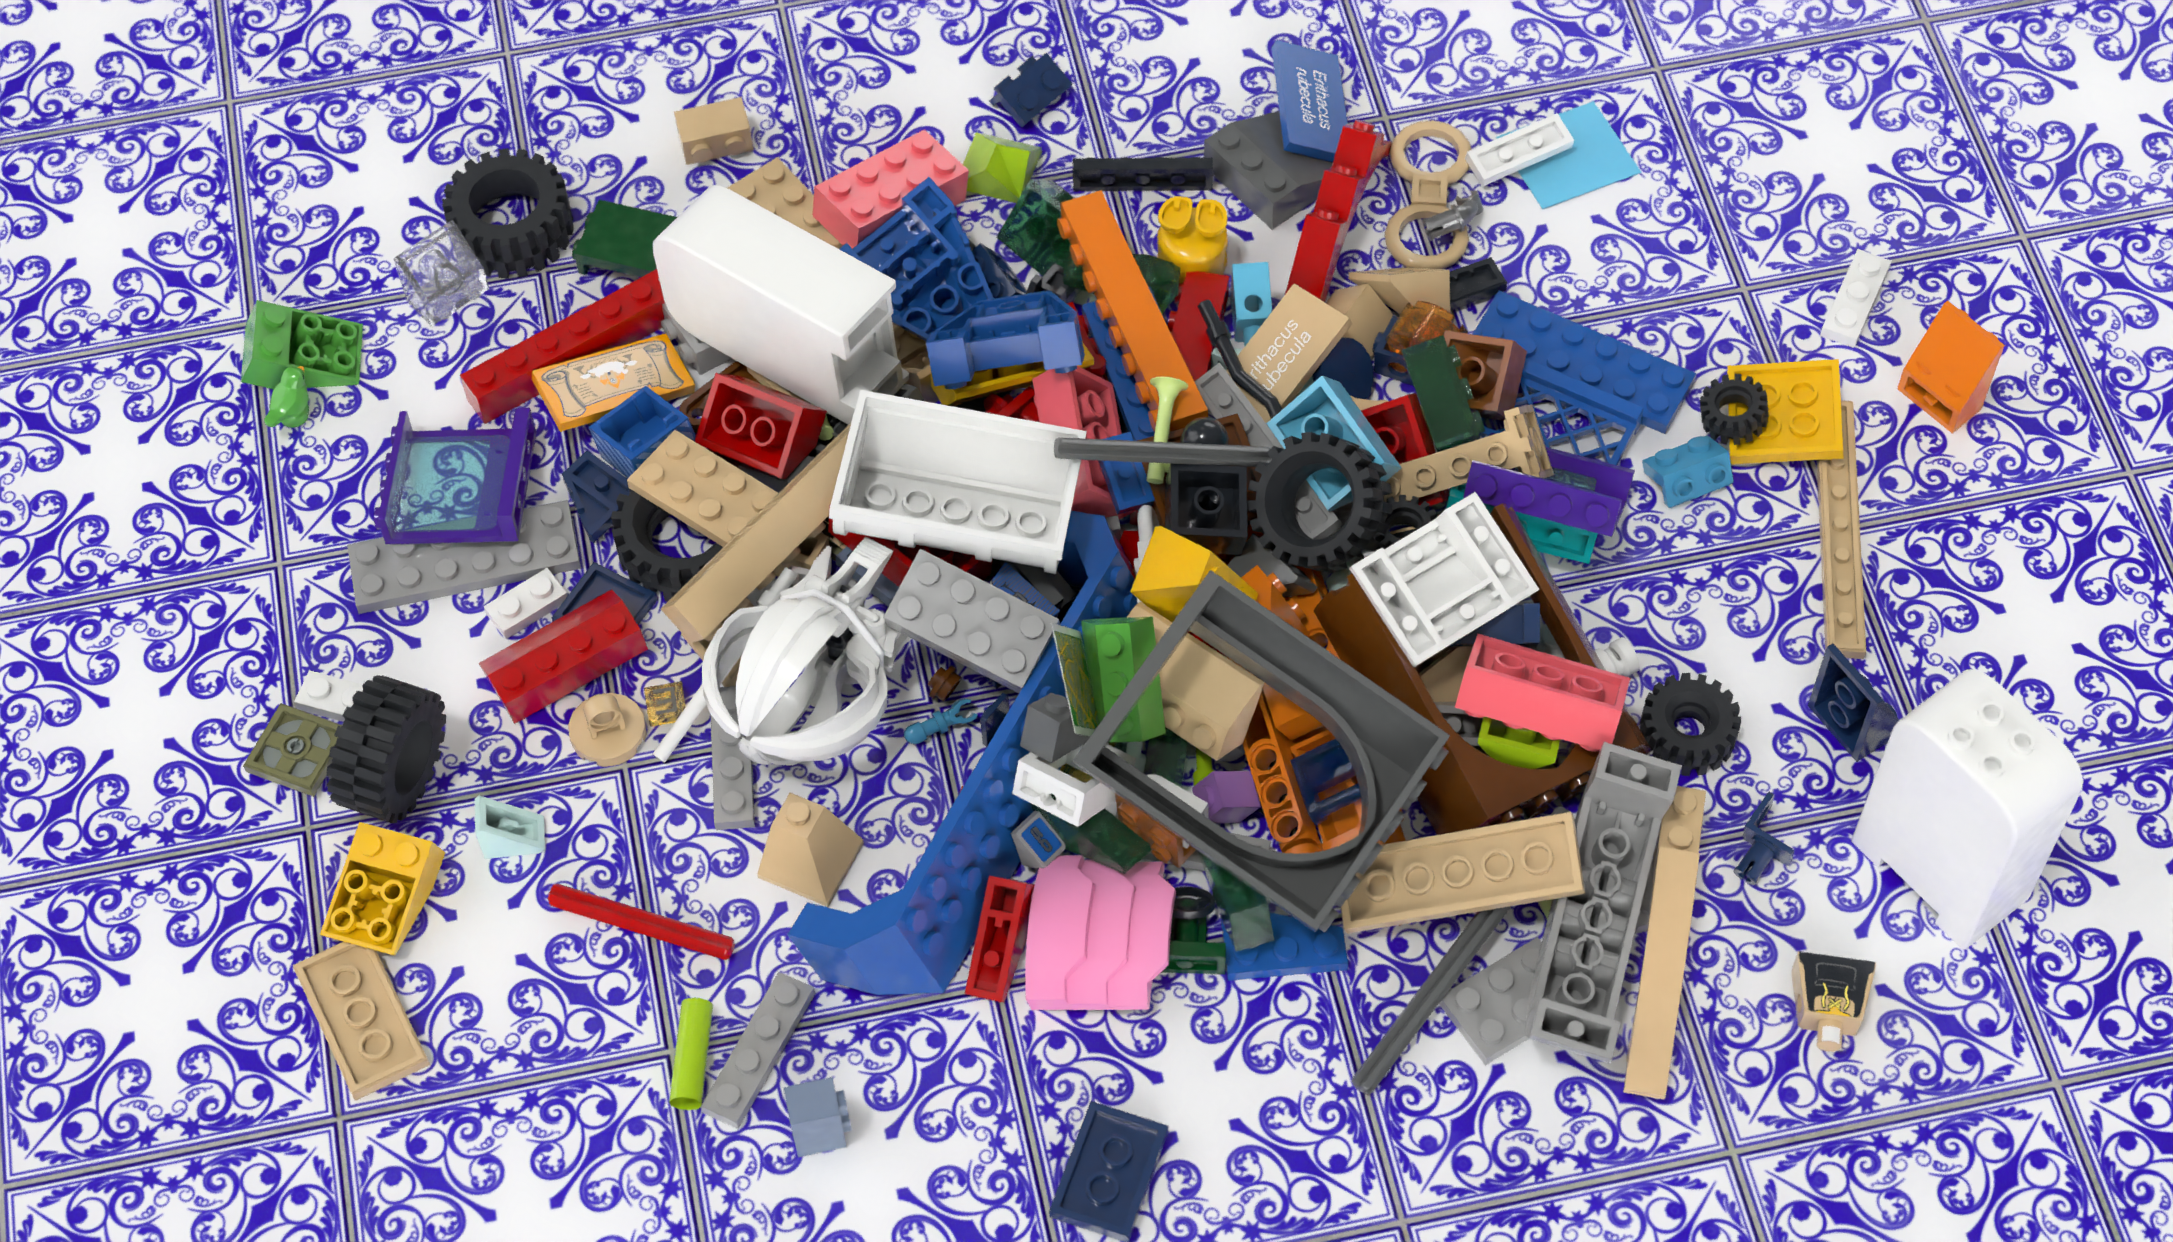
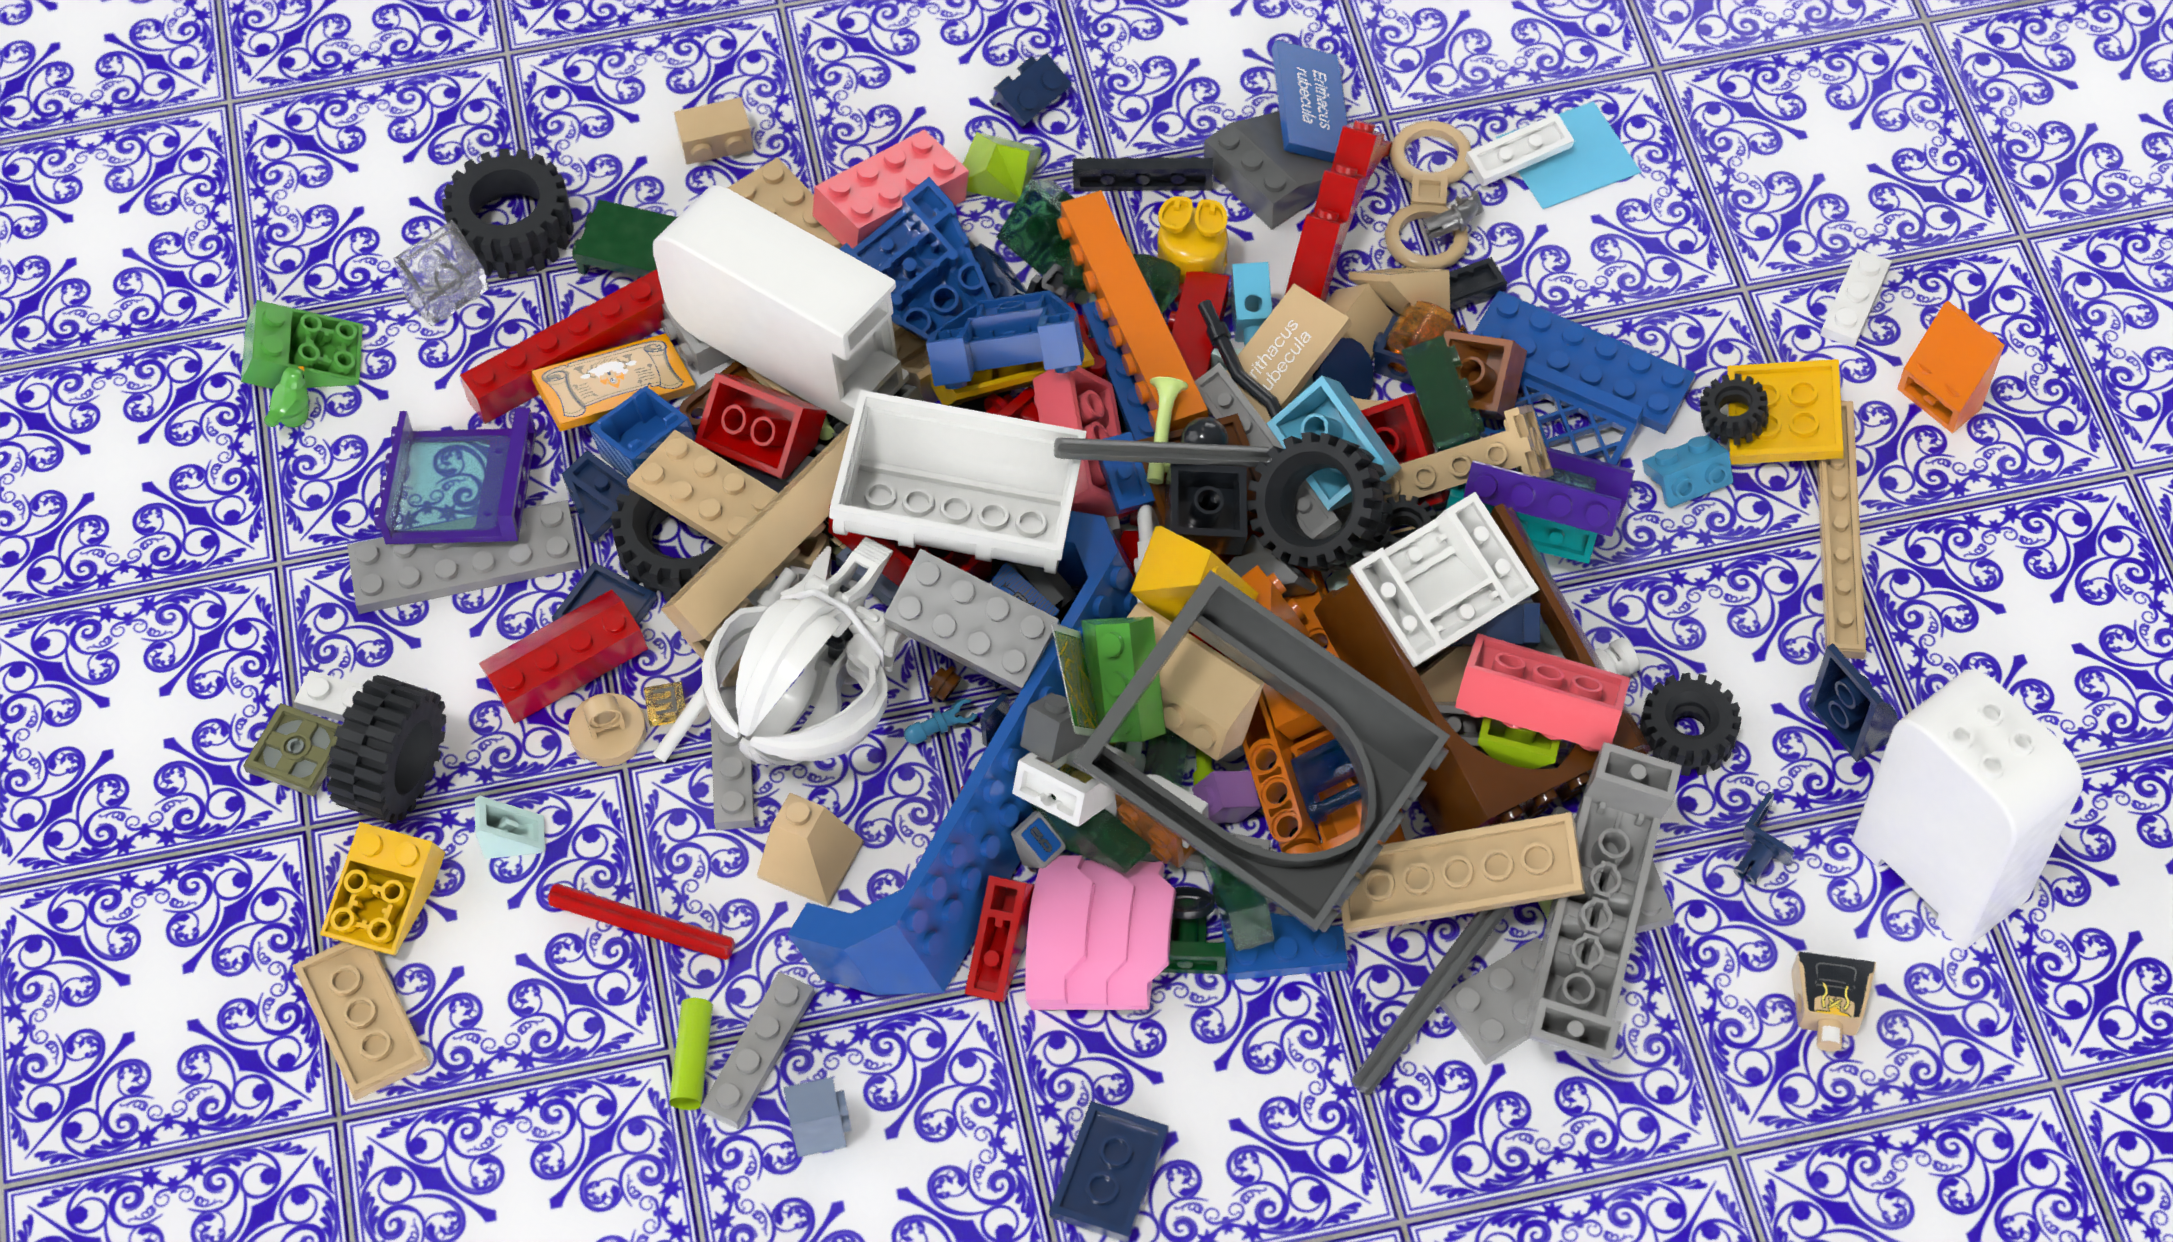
white plate [484,568,568,639] -> none
tan slope [1623,786,1706,1099] -> none

